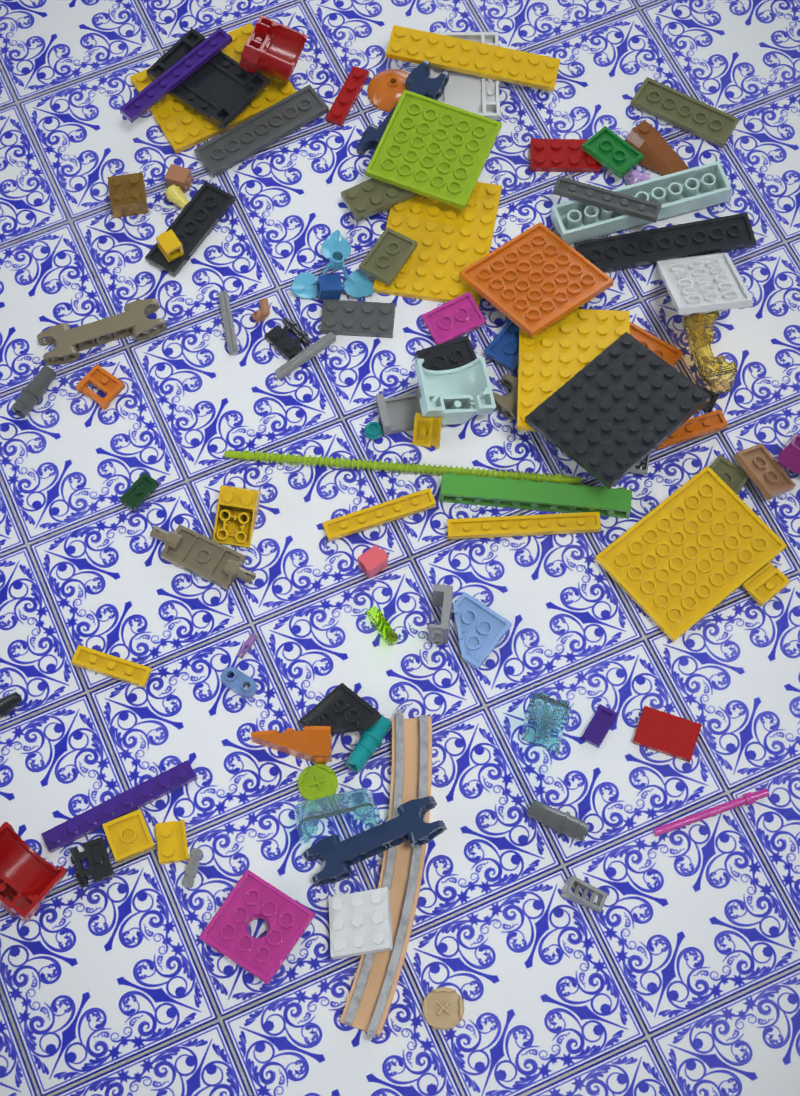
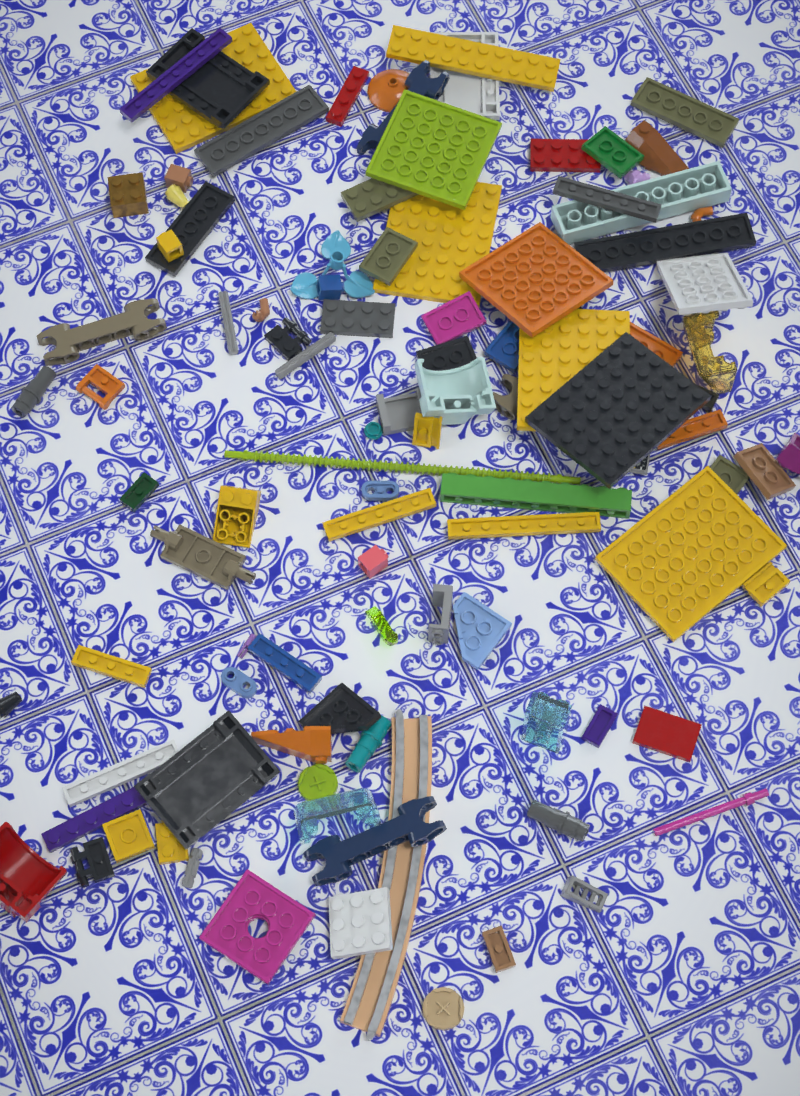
red piece [239,15,308,83] -> none
none -> white plate [62,739,179,807]
none -> black slope [134,710,280,850]
none -> blue plate [248,633,322,694]
none -> medium blue plate [361,481,399,501]
none -> medium nougat plate [482,925,516,973]
none -> orange arm [691,206,713,222]

